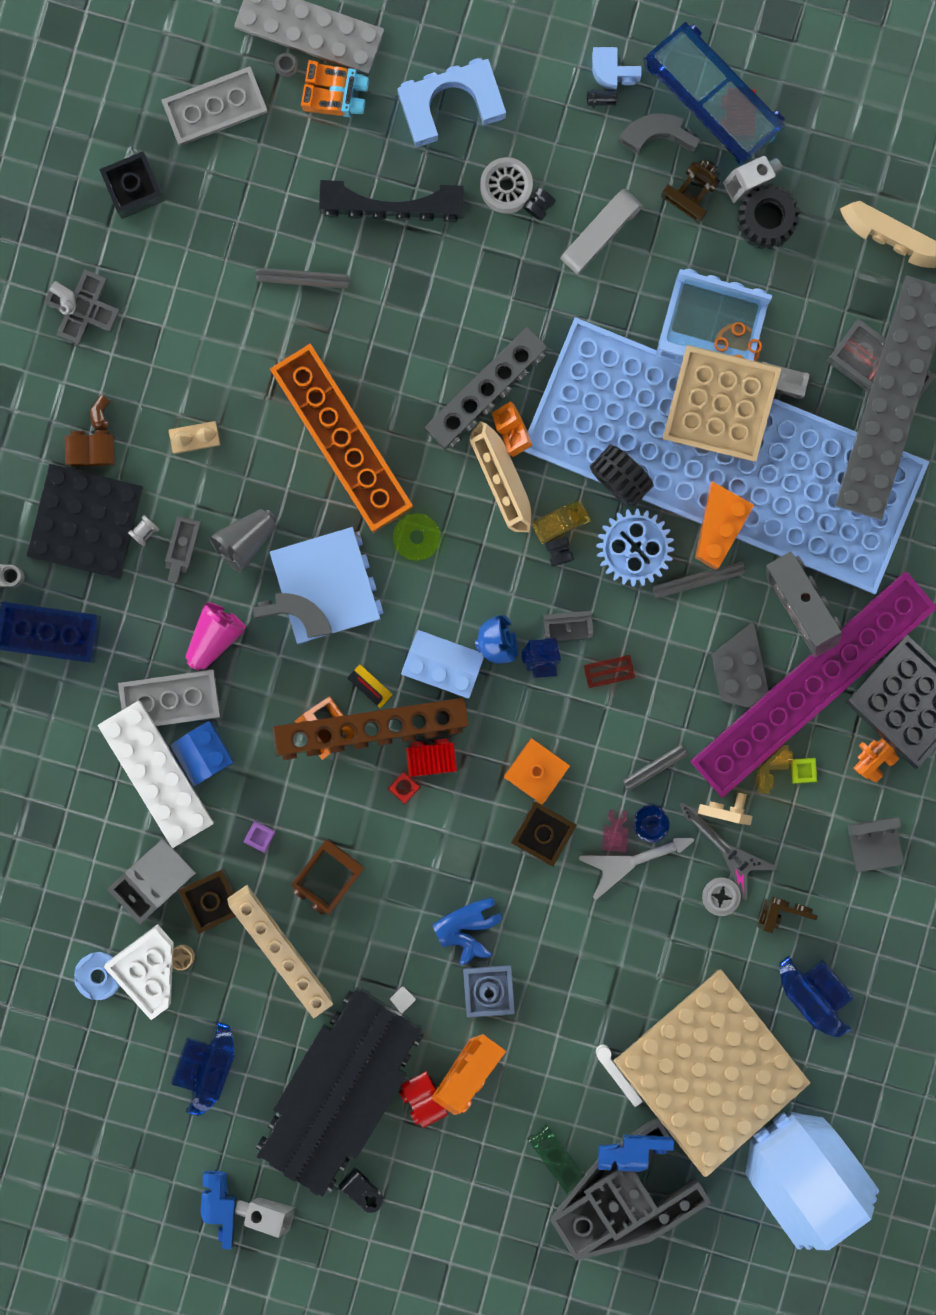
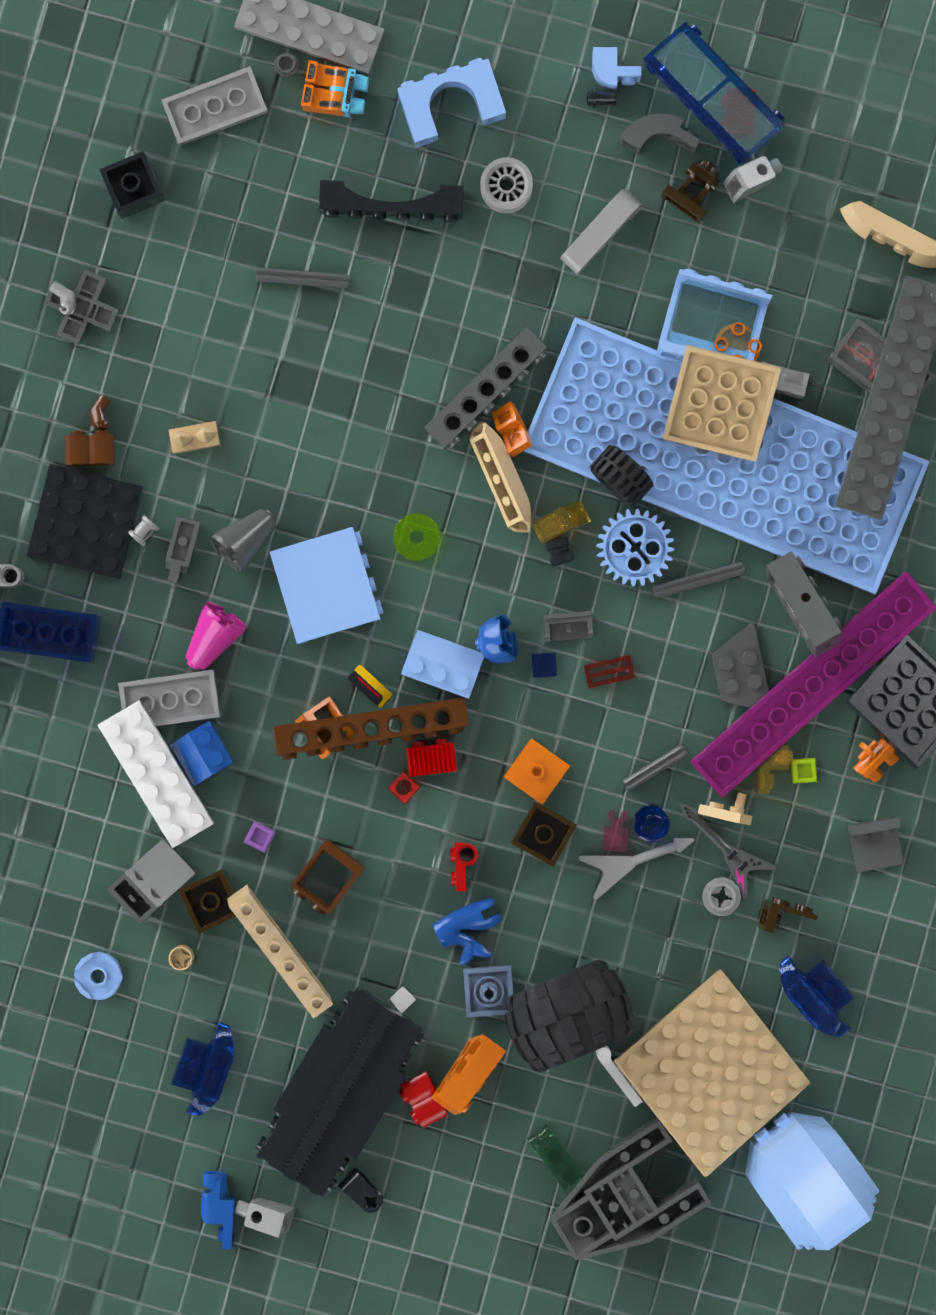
white plate [104,924,173,1020] -> none
dark grey arch [253,593,333,638] -> none
orange brick [270,343,414,534] -> none
clear blue bracket [522,638,561,671] -> none
black wheel [523,187,556,221] -> none
blue plate [598,1134,674,1172] -> none
orange wedge [695,481,754,570] -> none
black tyre [737,184,800,249] -> none
none -> red plate [450,842,478,892]
none -> black tyre [505,959,634,1072]

